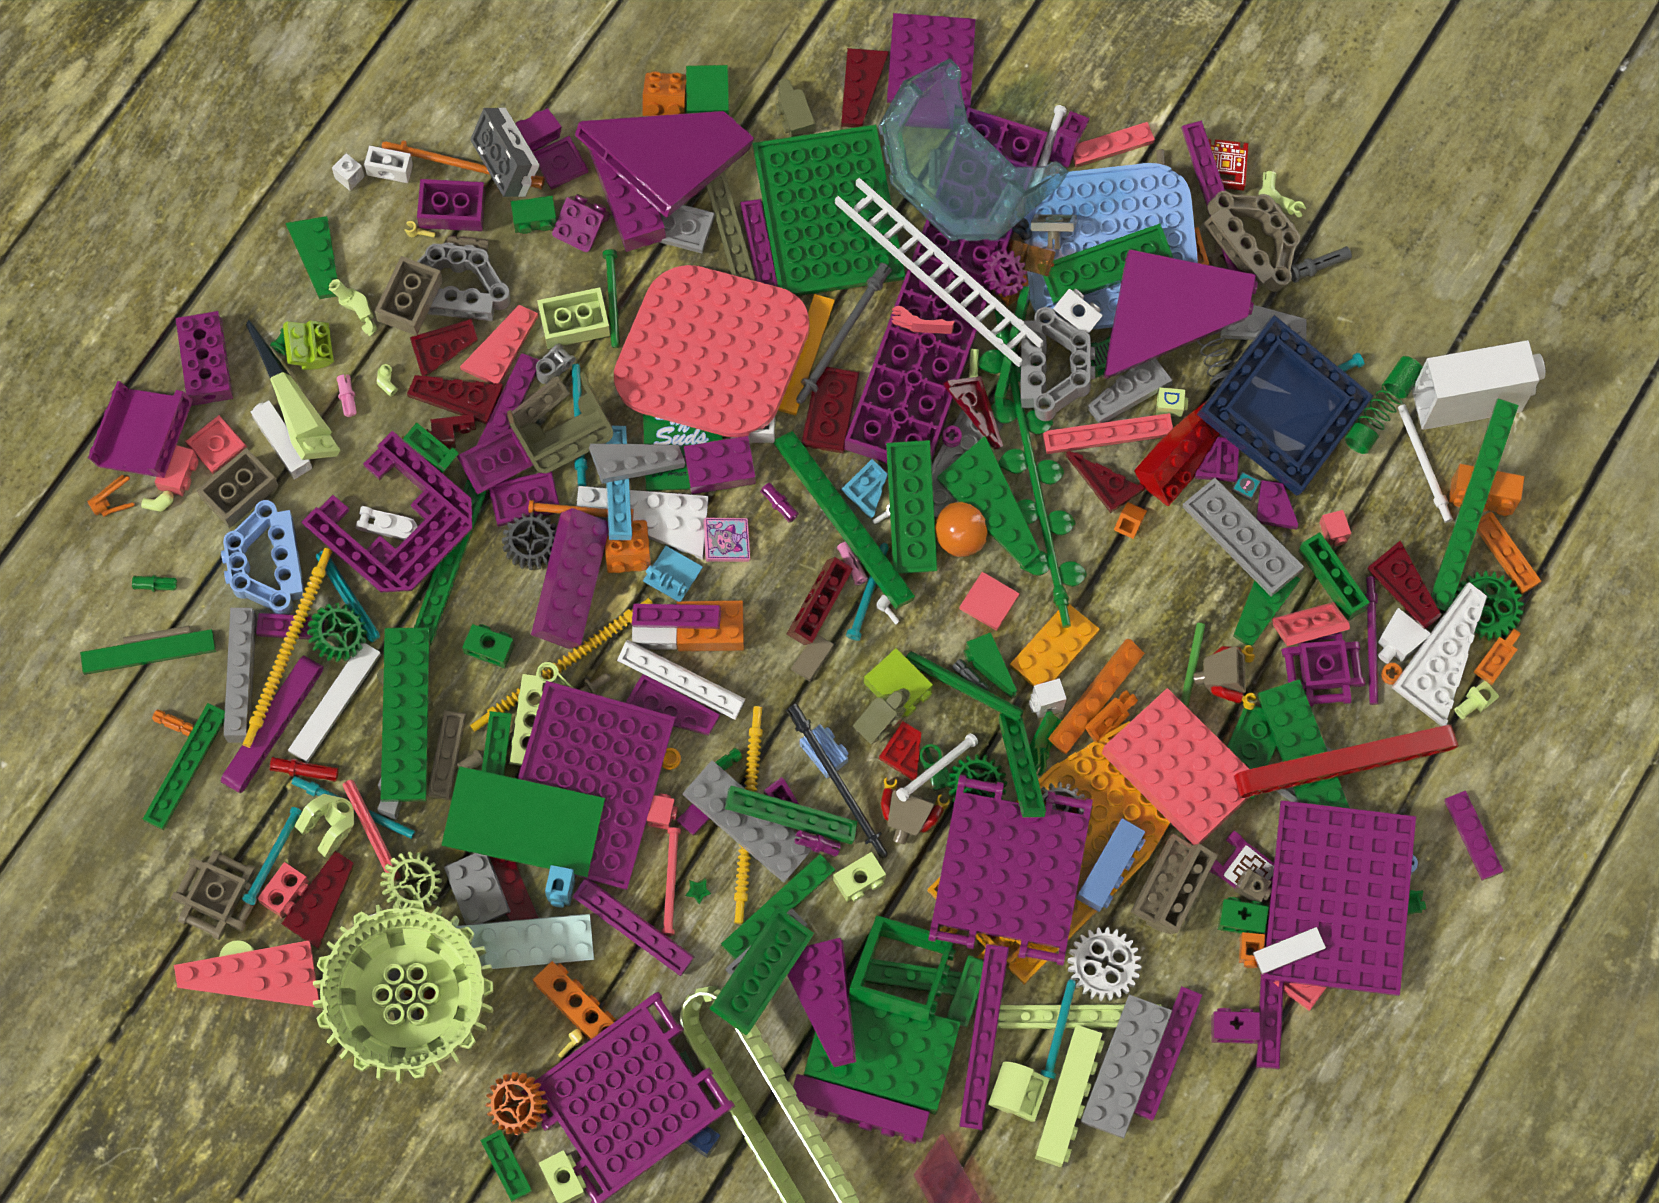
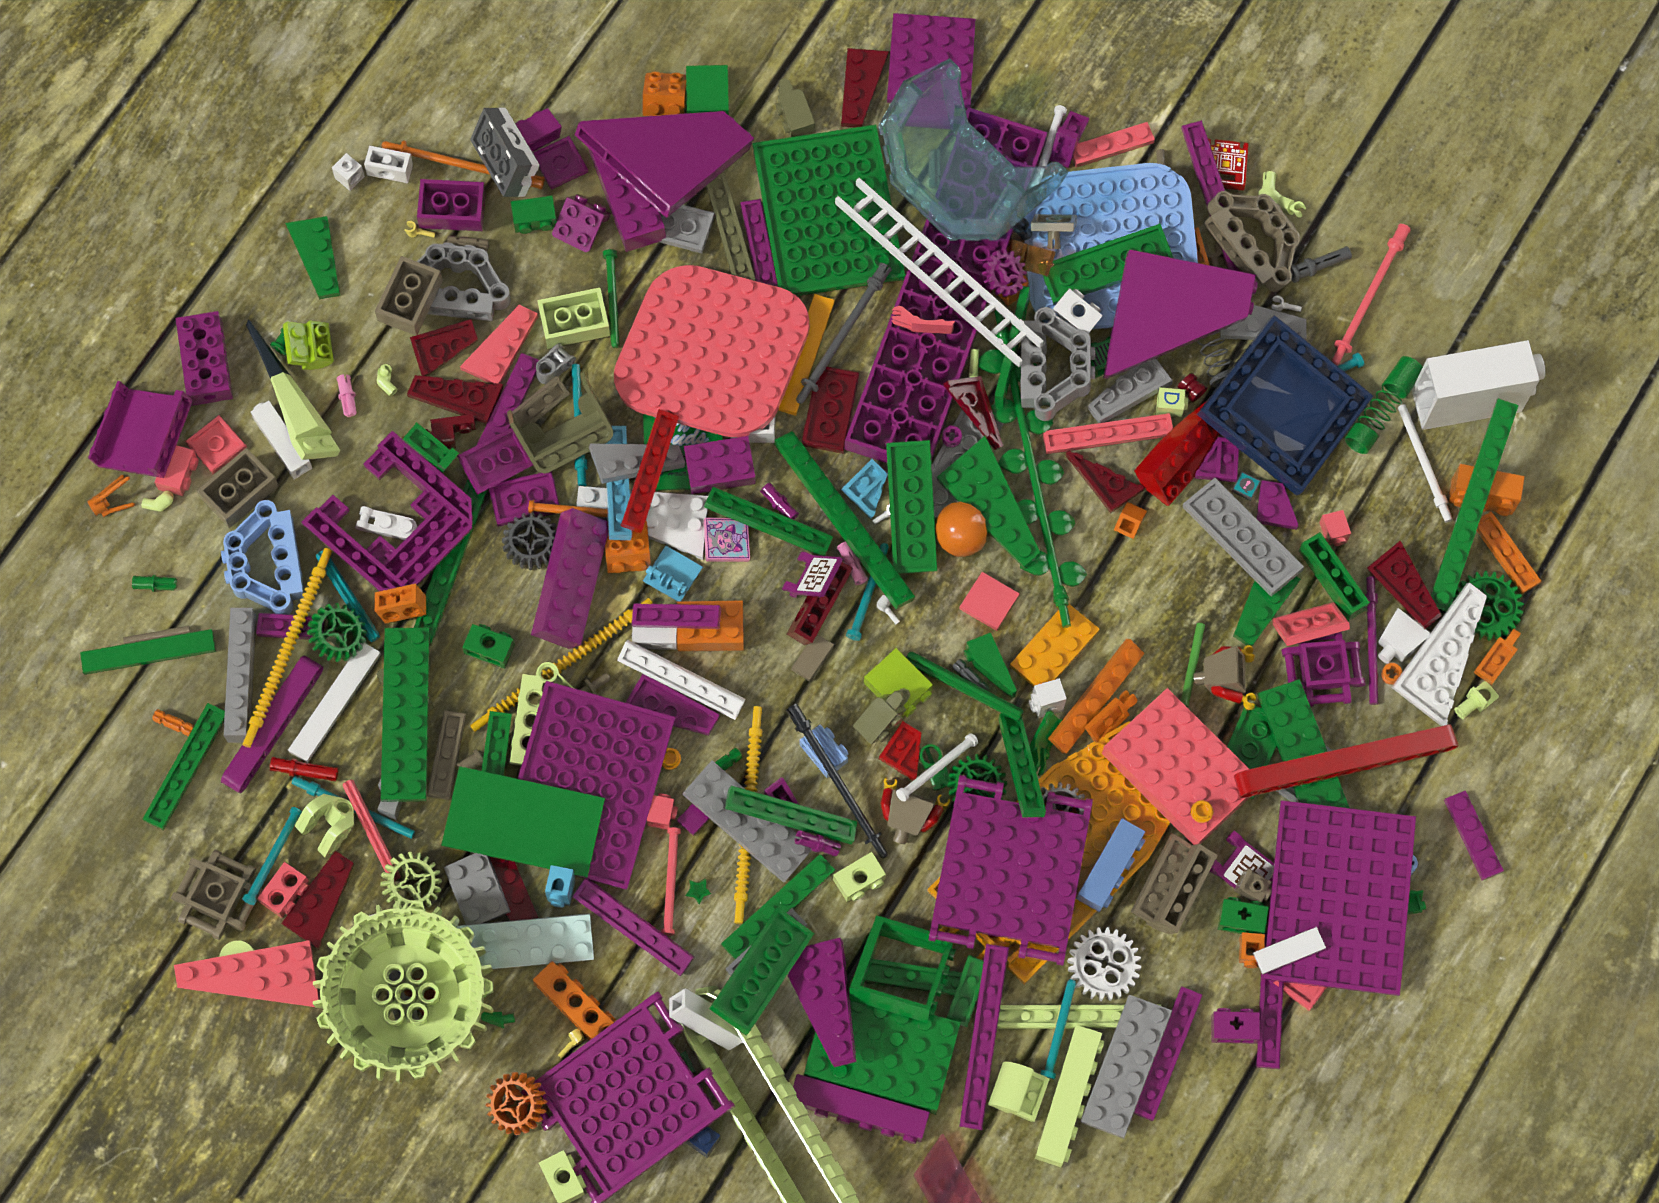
yellowish green arm [329,279,377,336] -> none
green plate [480,1130,532,1203] -> none
none -> orange brick [375,583,426,624]
none -> green bar [481,1011,515,1028]
none -> red plate [620,409,679,533]
none -> white brick [669,988,743,1050]
none -> green plate [704,487,833,556]
none -> flag [782,552,843,598]
none -> dark red wheel [1177,373,1208,403]
none -> light orange plate [1191,800,1214,823]
none -> white hand [1272,296,1302,312]
none -> coral bar [1332,224,1411,365]

